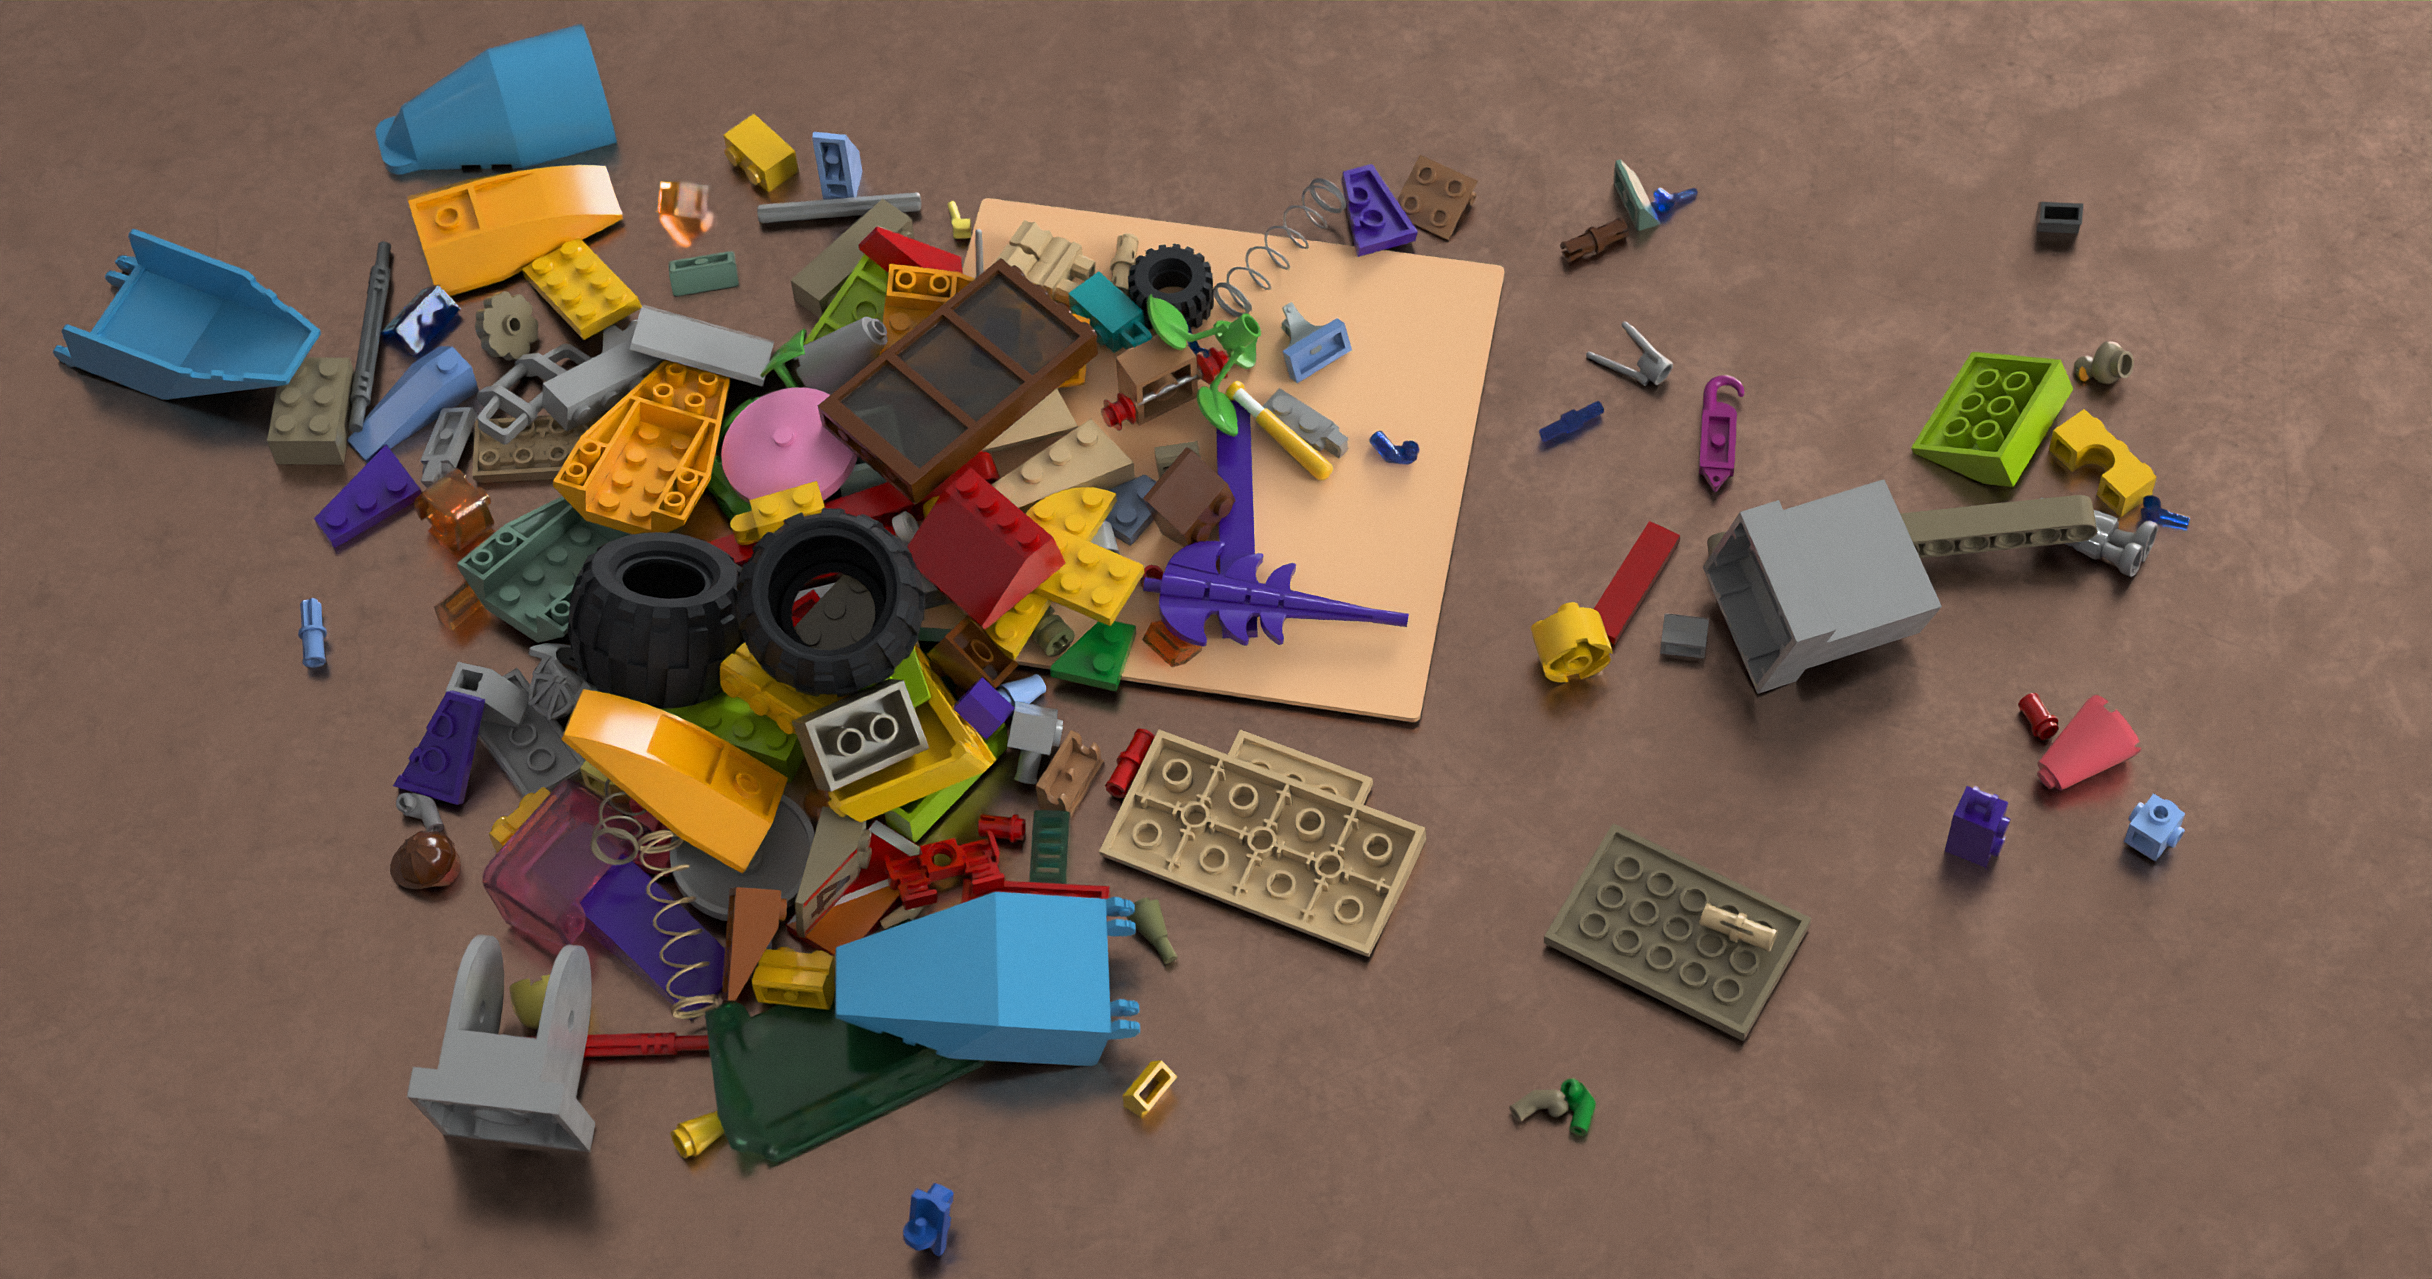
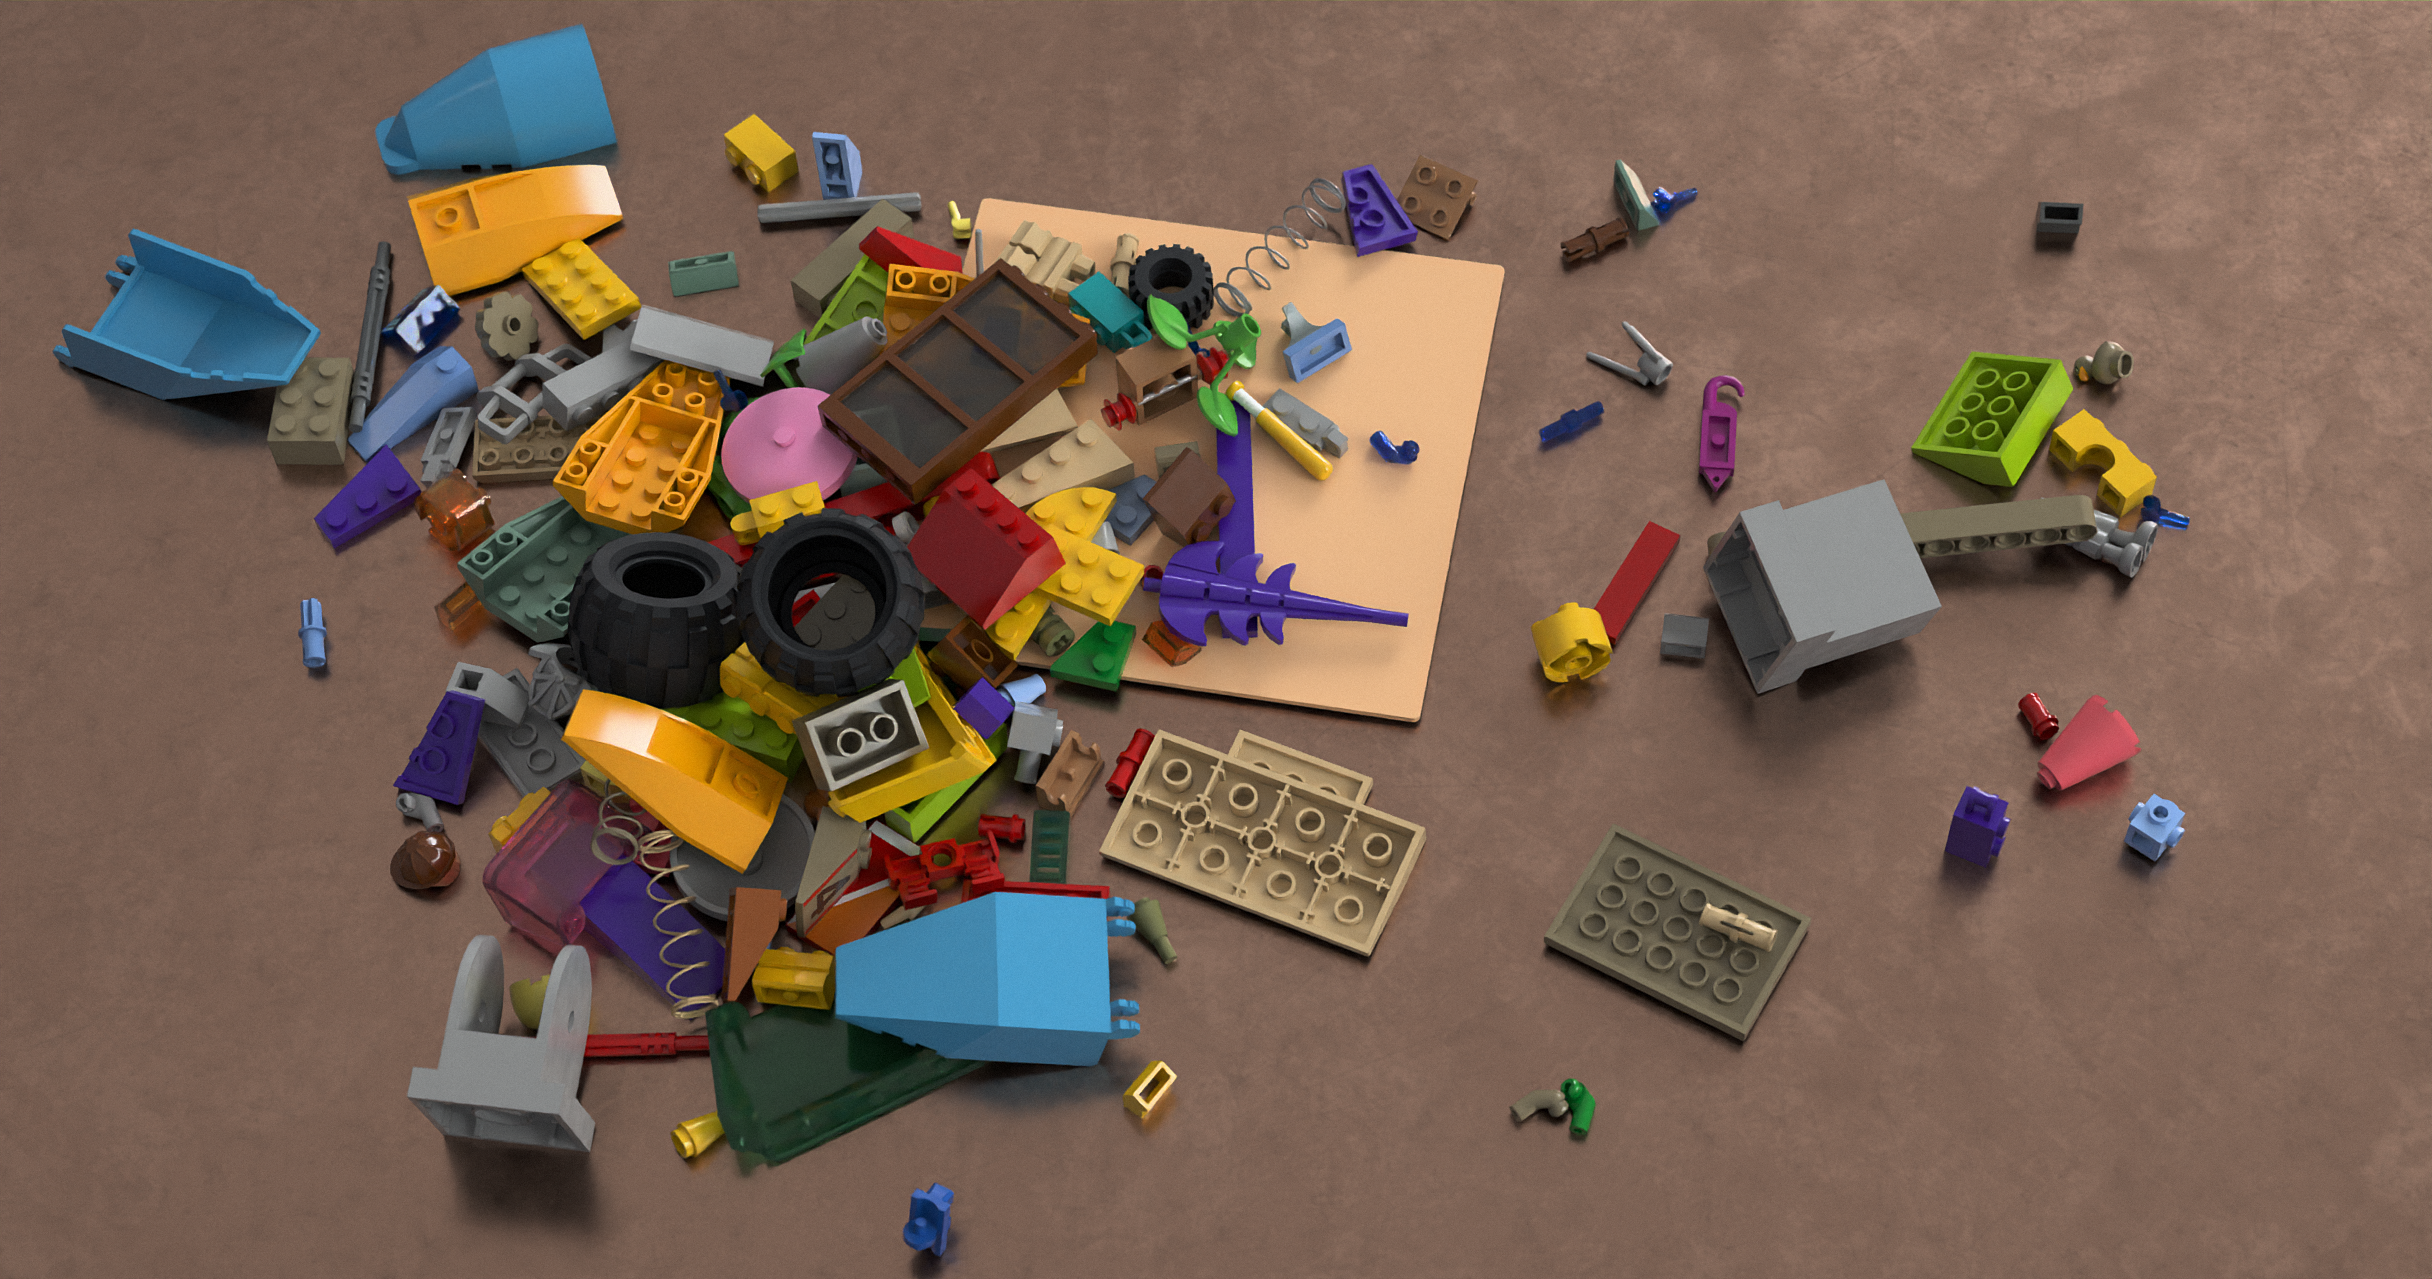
clear orange panel [658,181,709,219] -> none
none -> clear blue hand [713,370,748,412]

